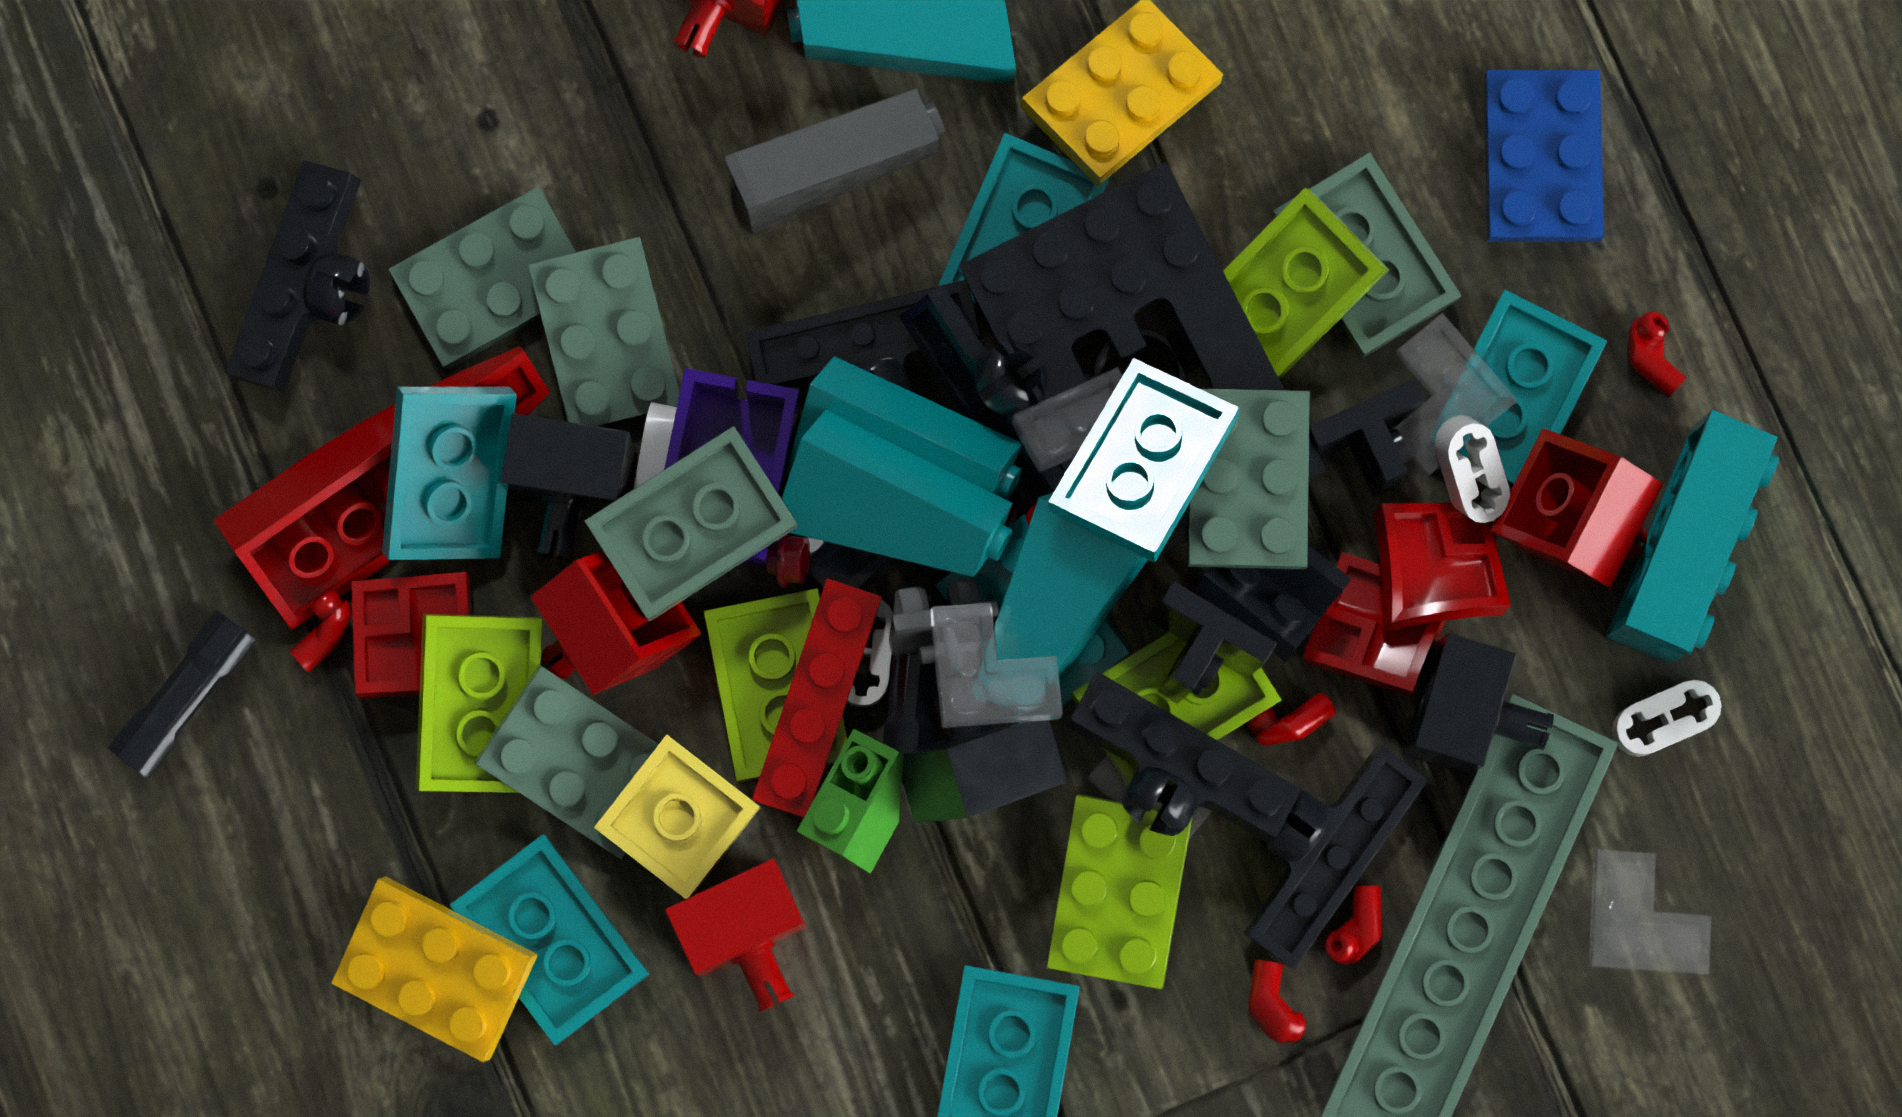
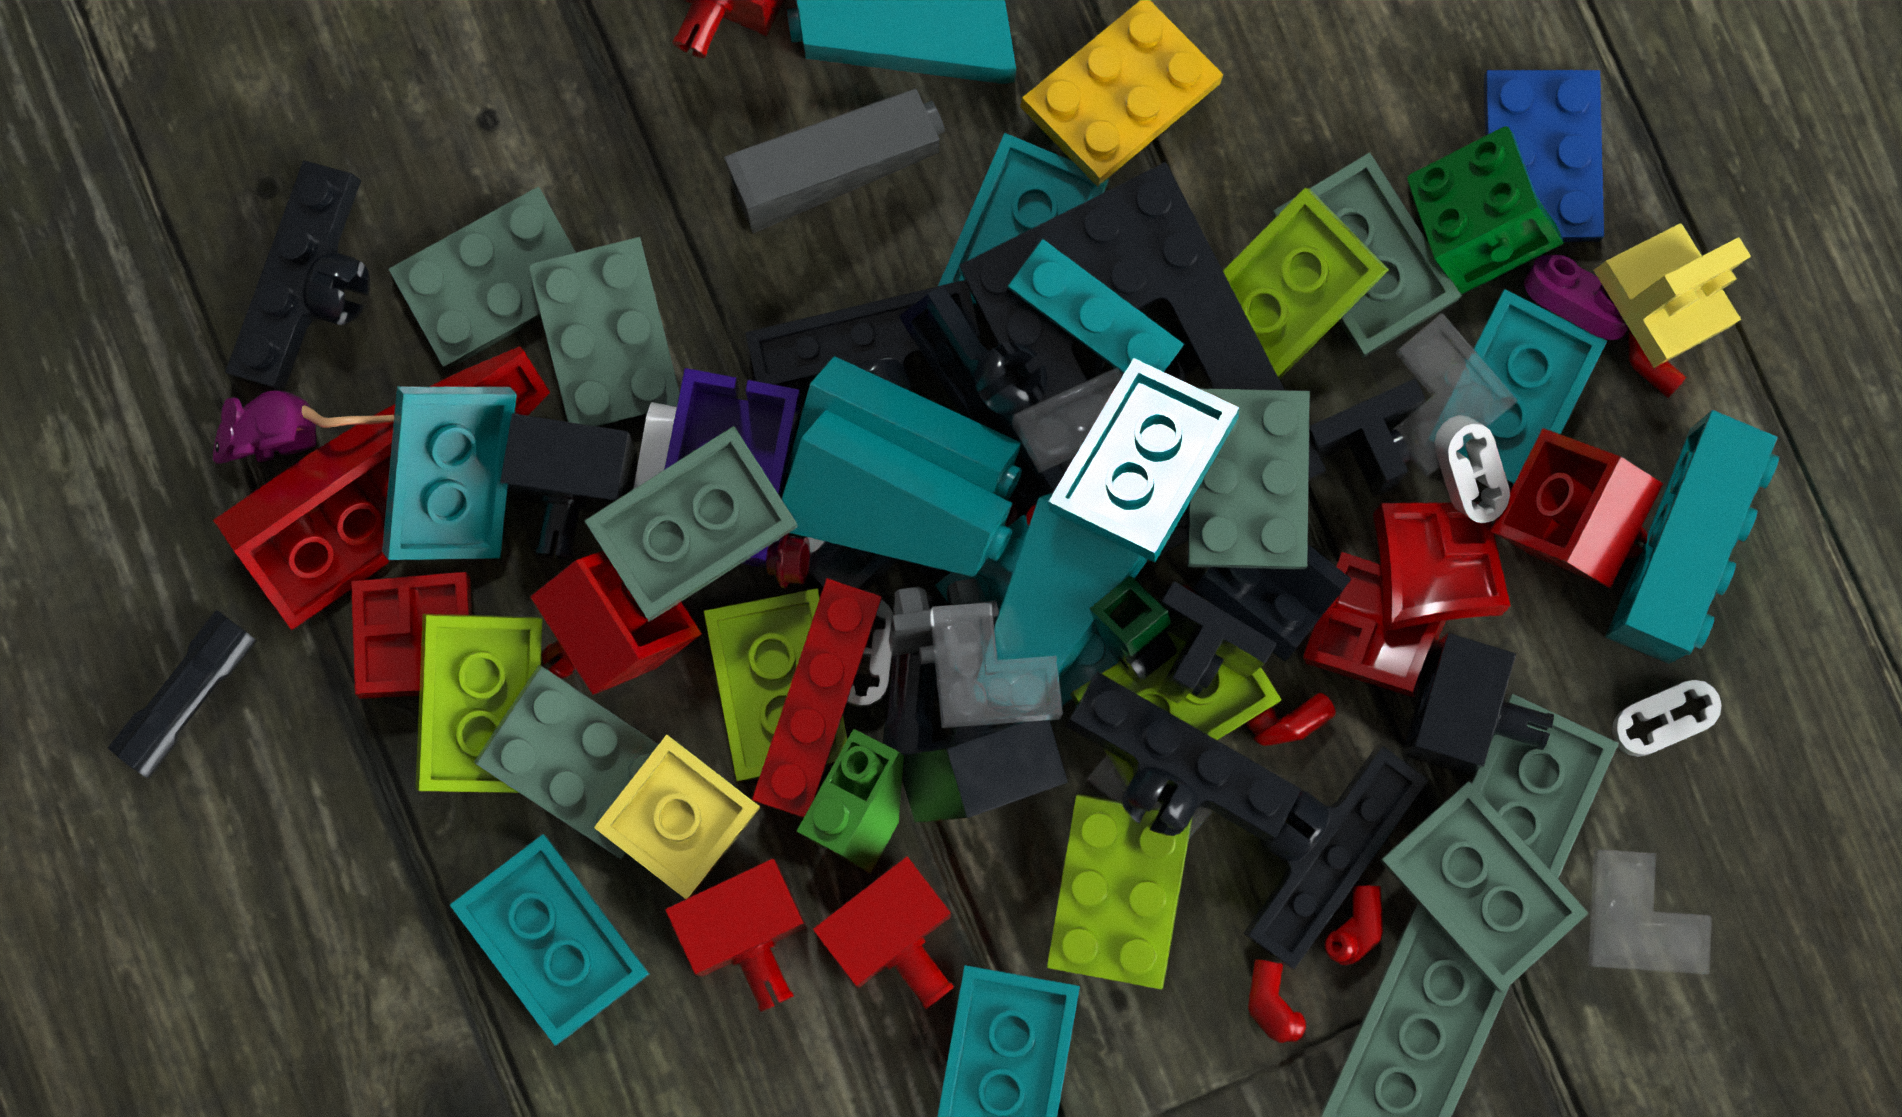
red arm [289,589,352,673] -> none
yellow plate [331,876,538,1063] -> none
none -> magenta animal [213,391,394,464]
none -> red brick [813,856,955,1010]
none -> teal plate [1007,239,1184,375]
none -> dark green leg [1089,575,1177,683]
none -> sand green plate [1380,781,1588,993]
none -> green bracket [1407,126,1564,294]
none -> magenta plate [1524,255,1629,340]
none -> light yellow bracket [1593,223,1751,368]

